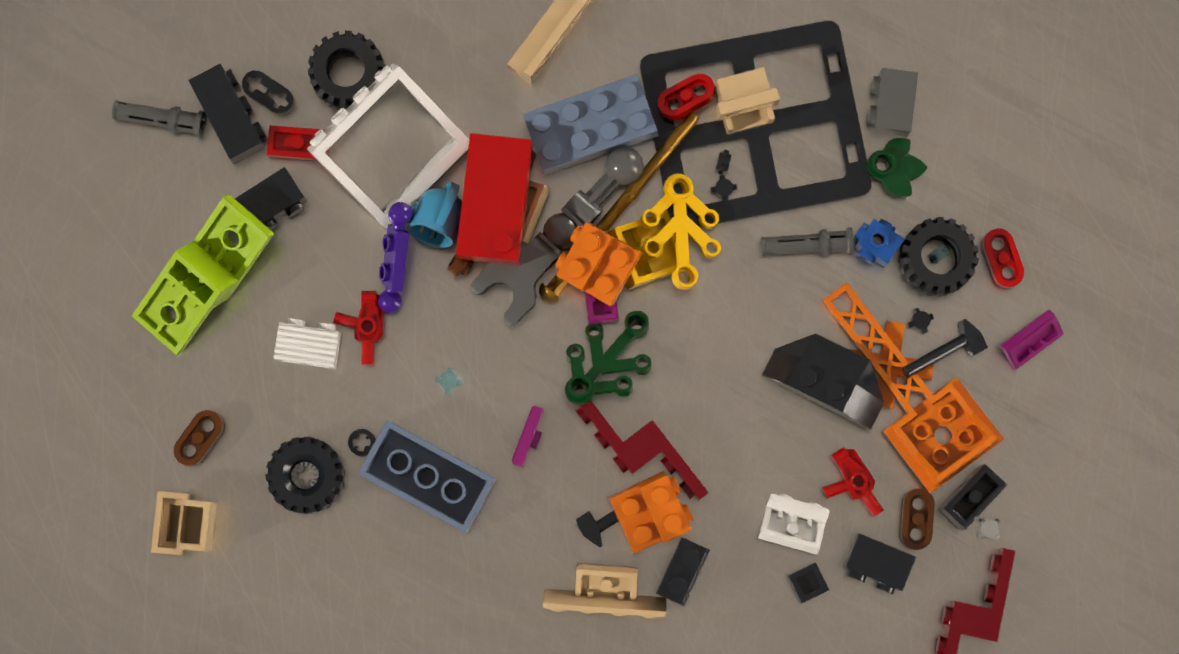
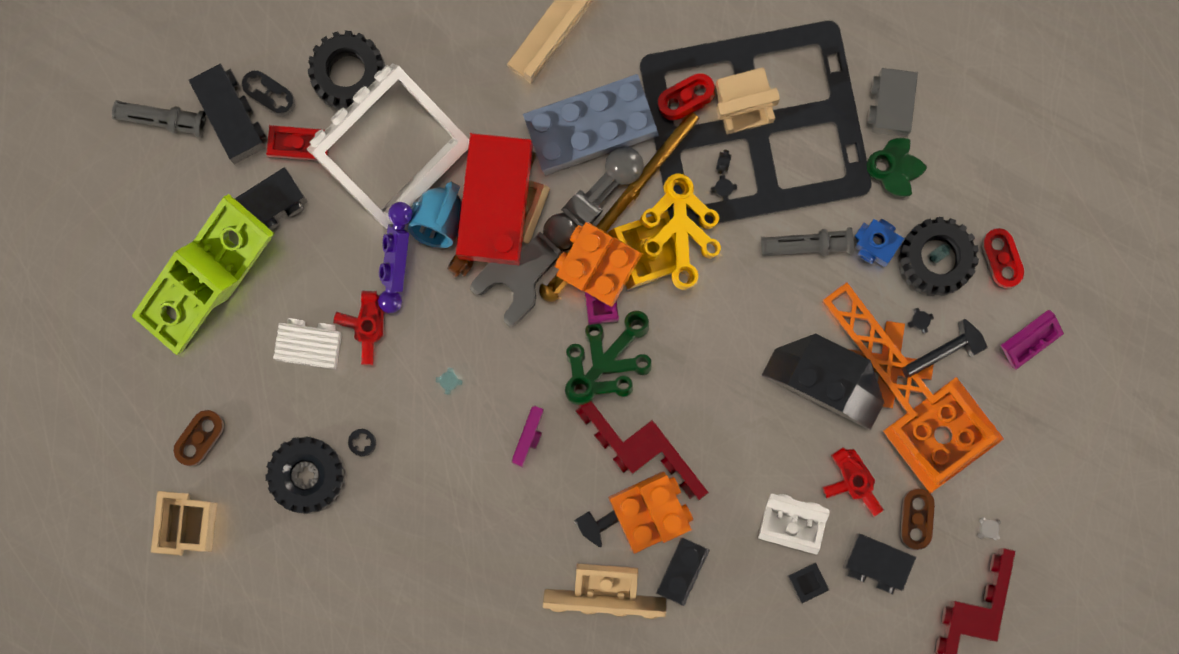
sand blue brick [358,420,497,534] -> none
black brick [939,464,1007,530] -> none

